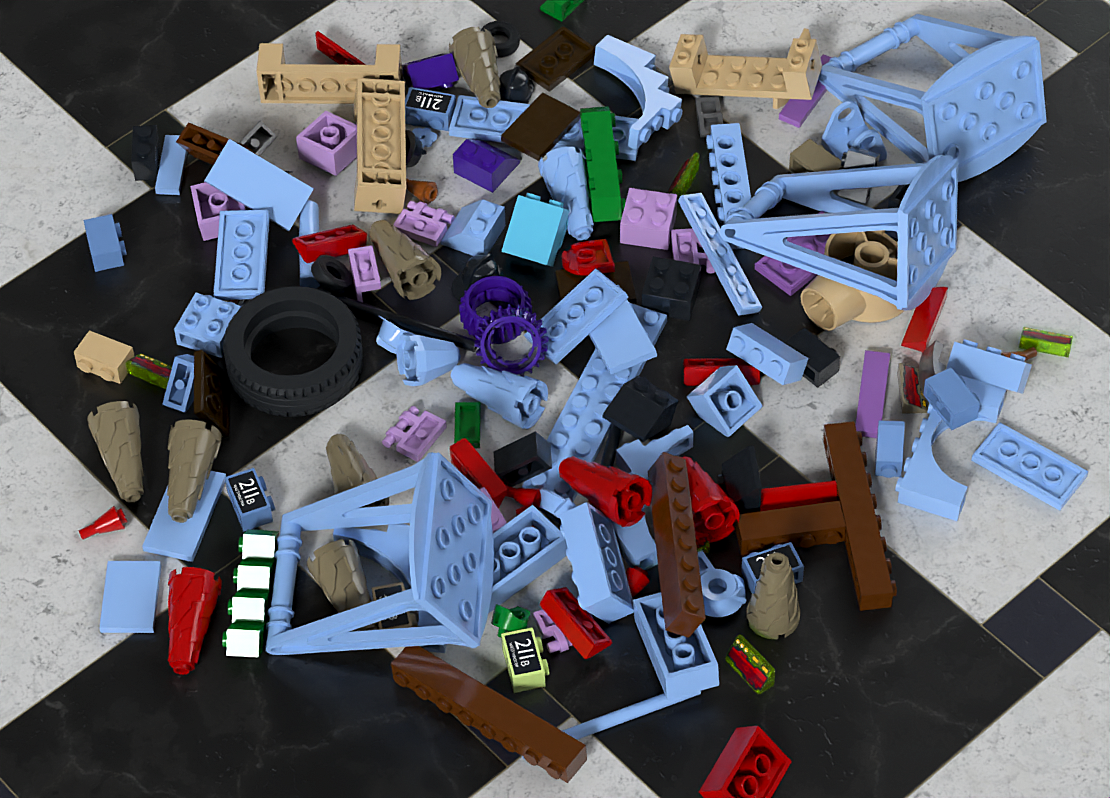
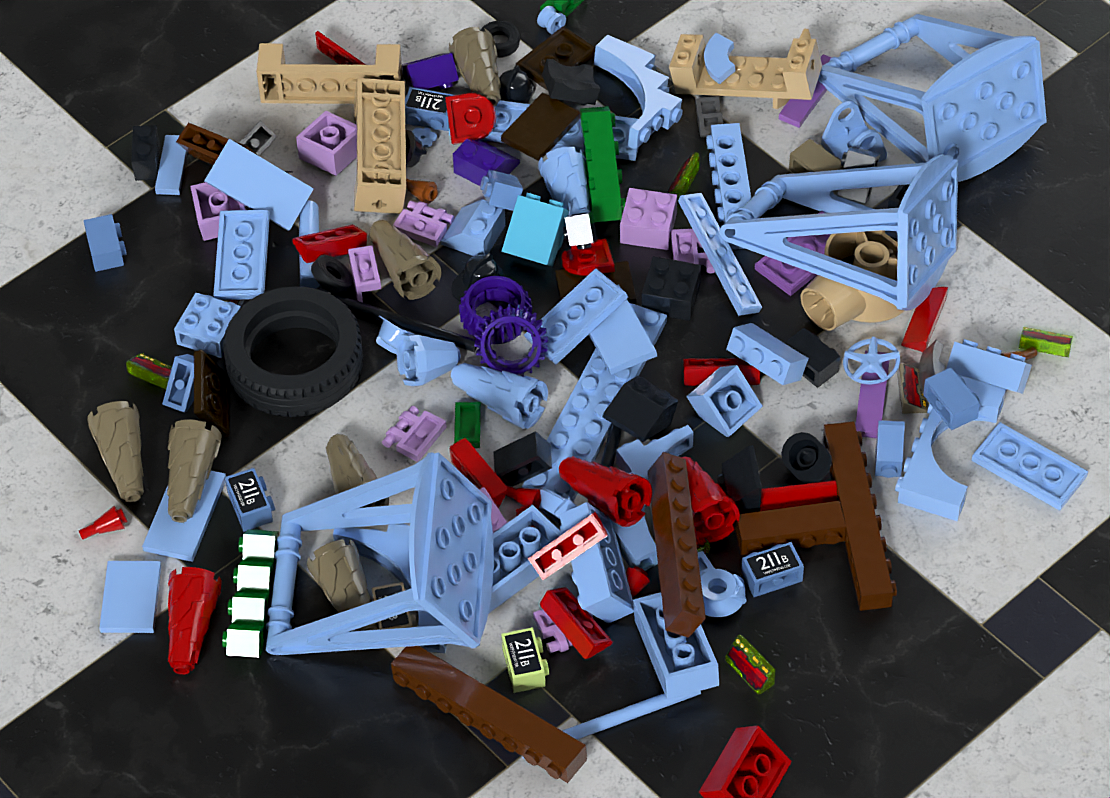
tan brick [74,331,135,384] -> none
green piece [491,604,530,638] -> none
dark tan cone [746,552,800,639] -> none
none -> red tile [445,93,496,145]
none -> medium blue brick [480,170,523,211]
none -> slope [528,512,608,580]
none -> light blue wheel [537,6,566,34]
none -> black brick [542,59,600,105]
none -> brick [563,211,598,249]
none -> light blue tile [704,33,736,84]
none -> black piece [781,432,832,484]
none -> light blue wheel [843,337,900,385]

